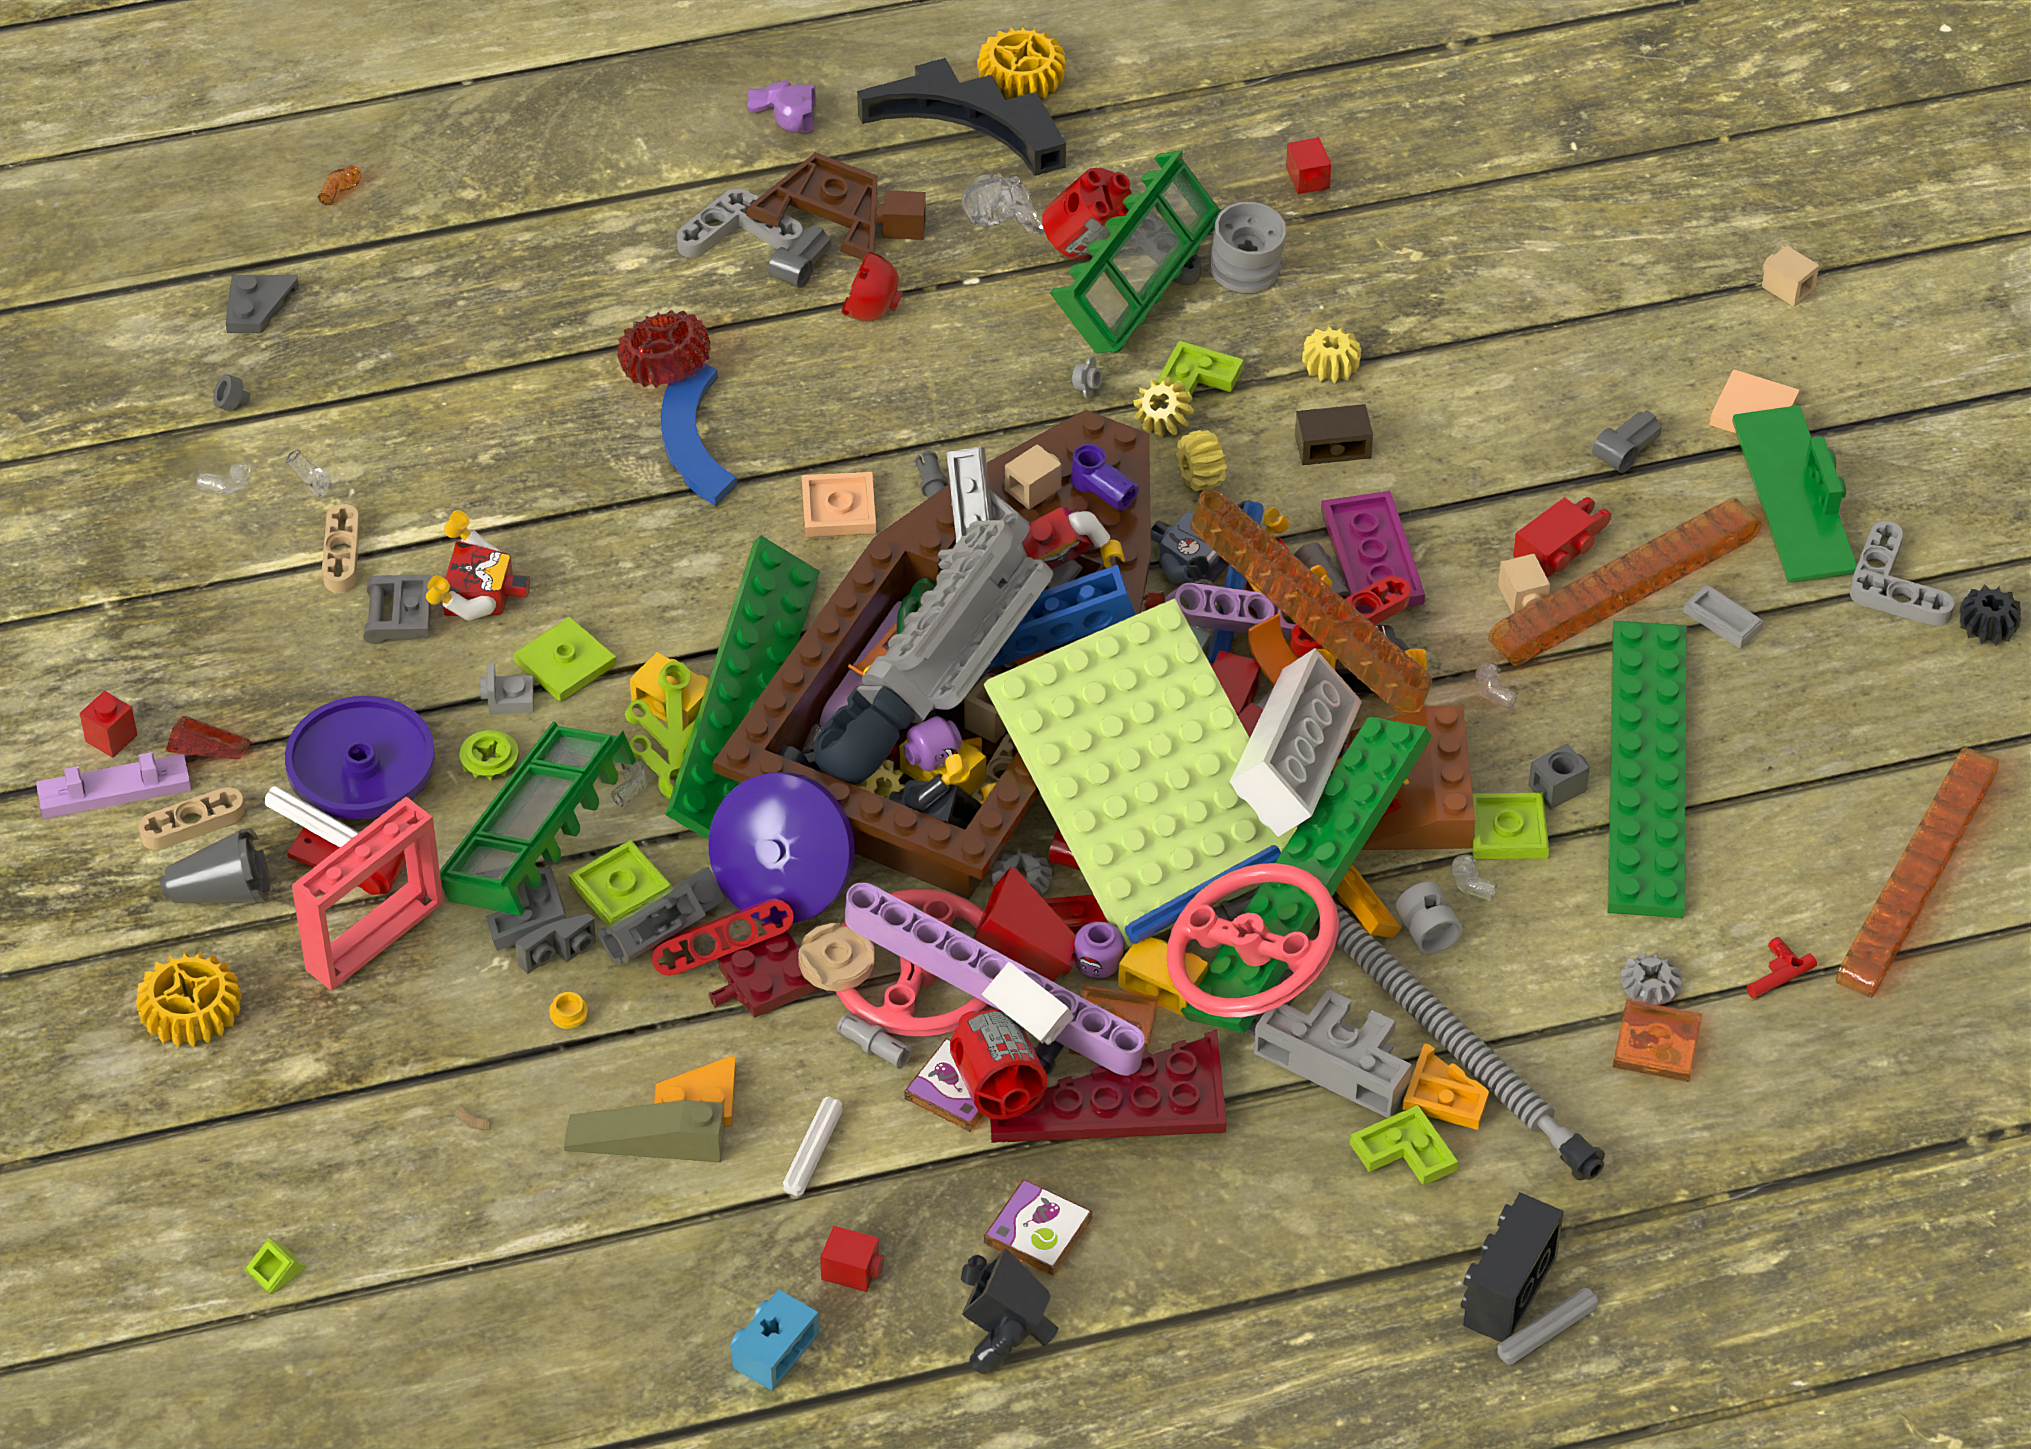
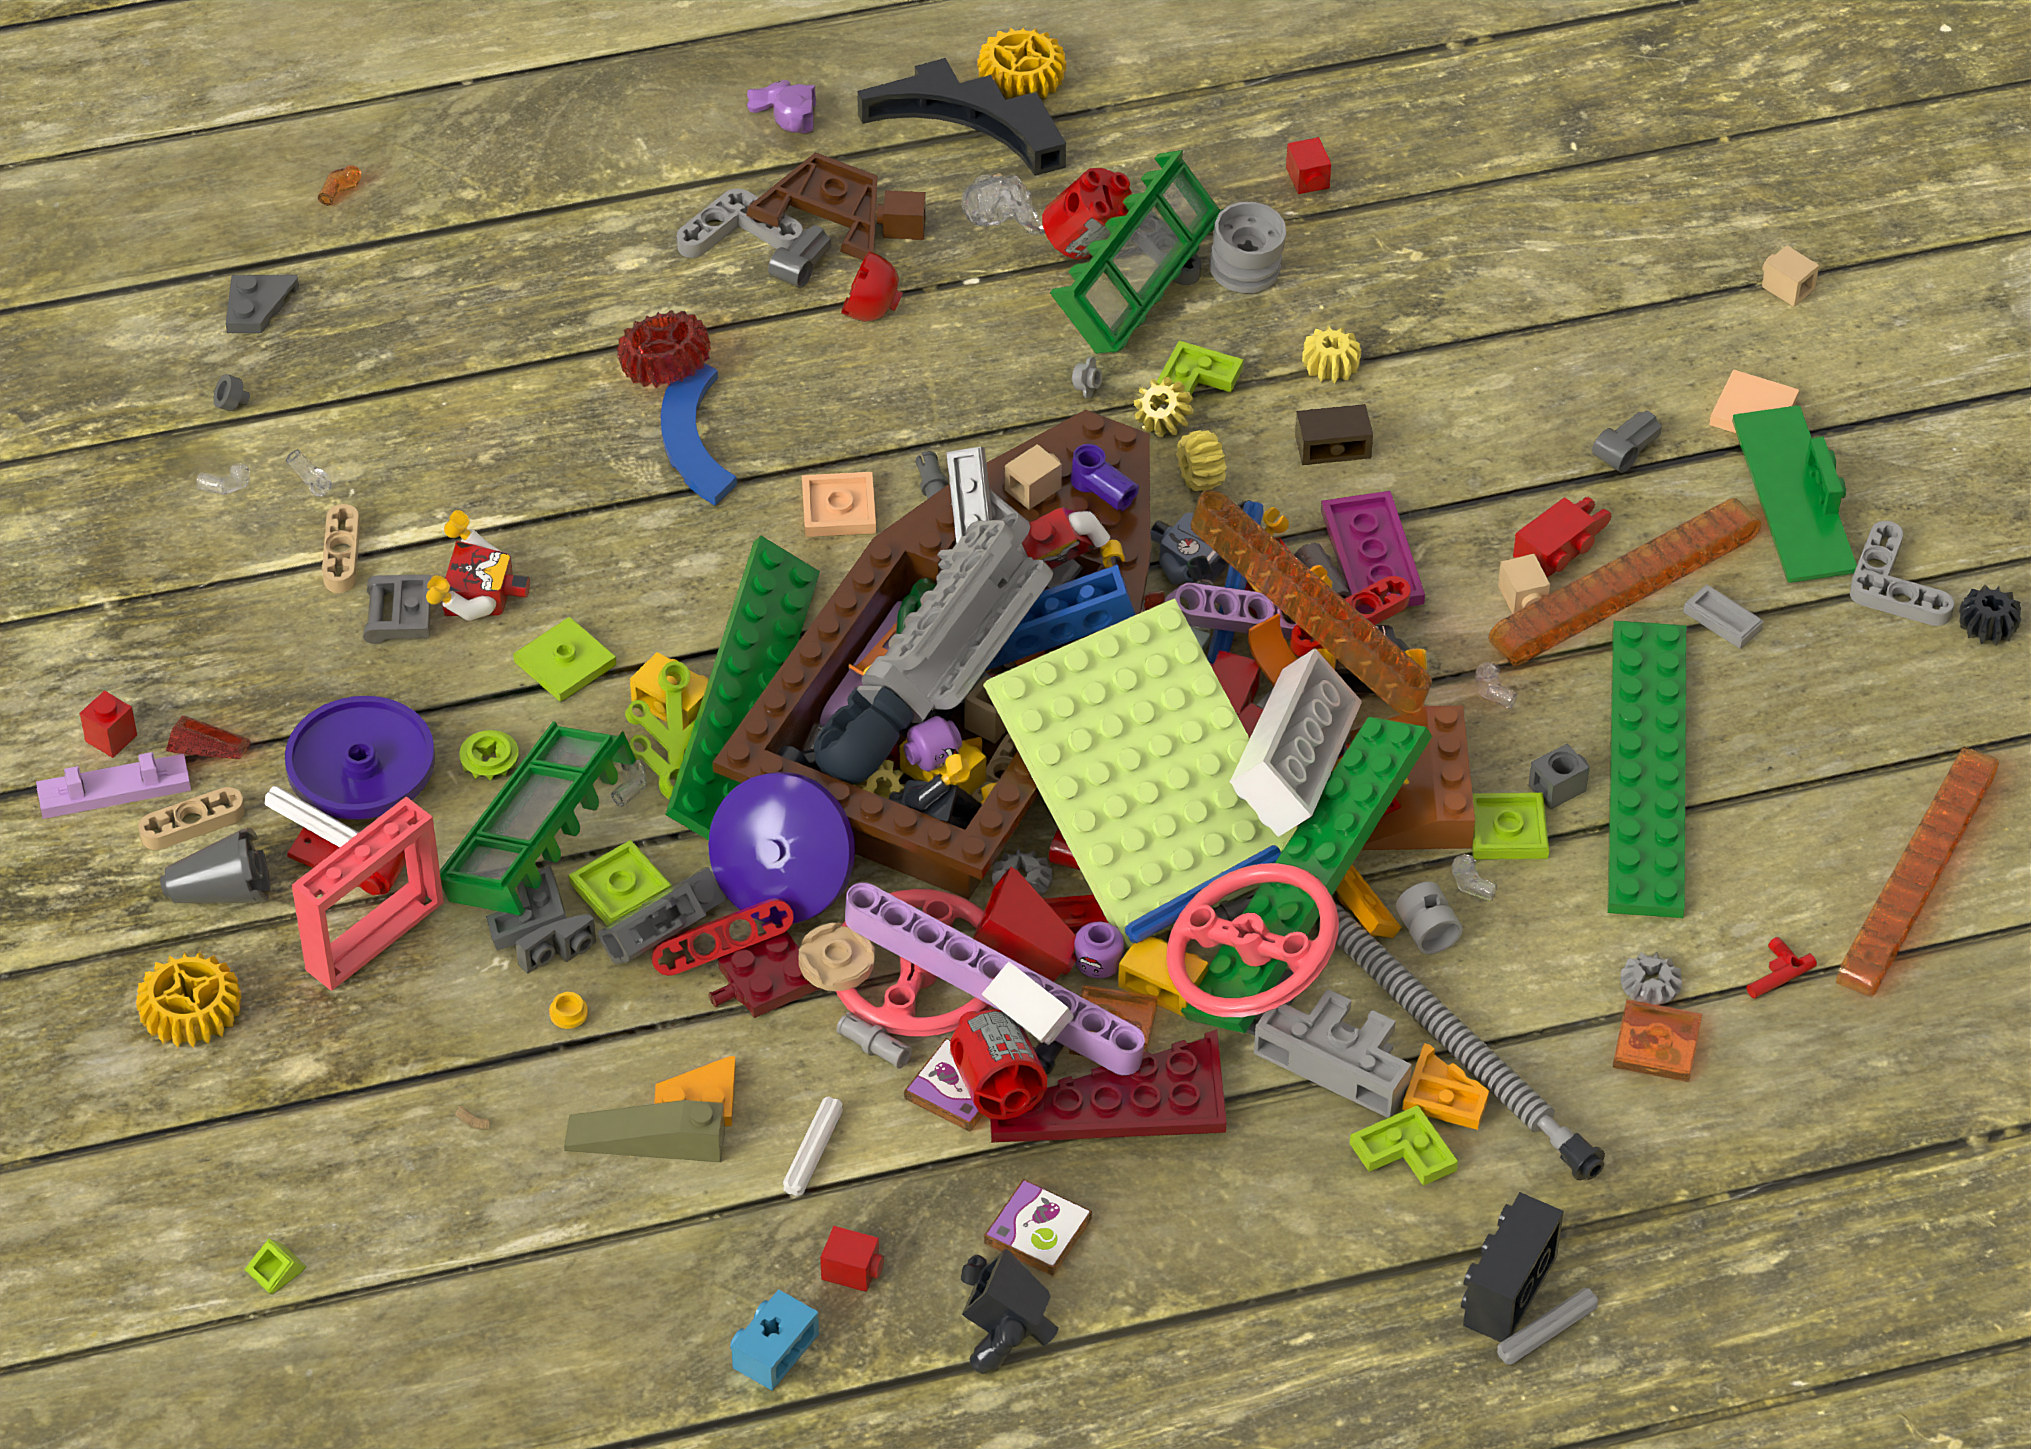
light grey bracket [480,664,534,714] -> none

